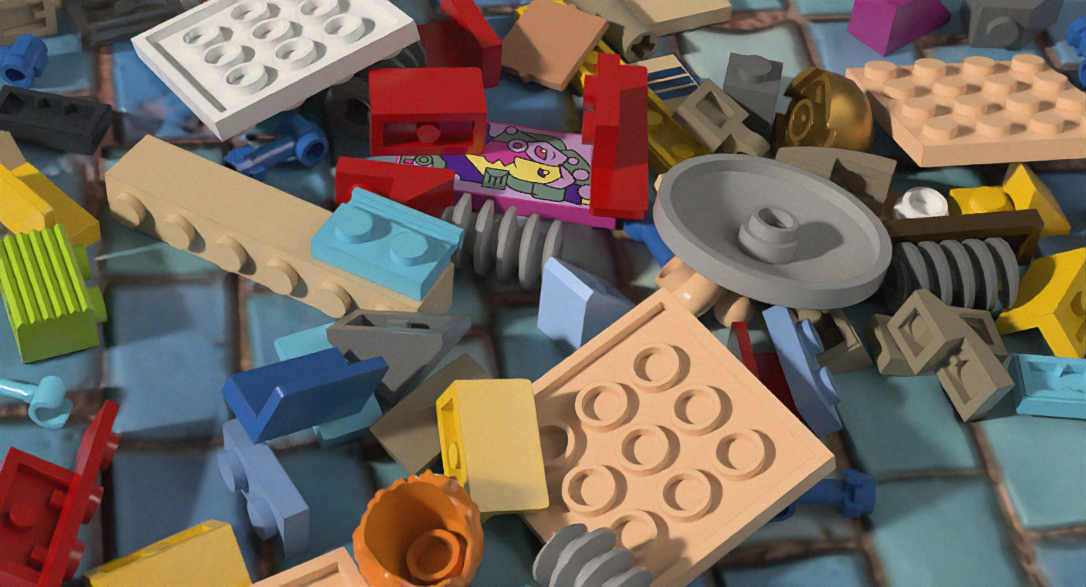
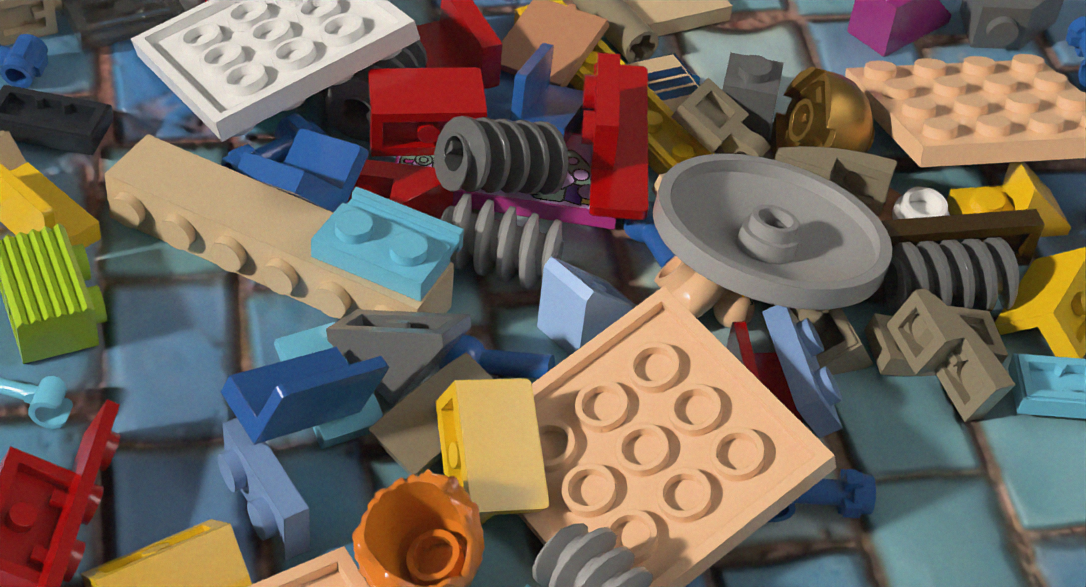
none -> blue panel [236,129,369,213]
none -> dark grey piece [434,116,569,195]
none -> blue bar [438,335,555,379]
none -> blue panel [510,43,588,143]

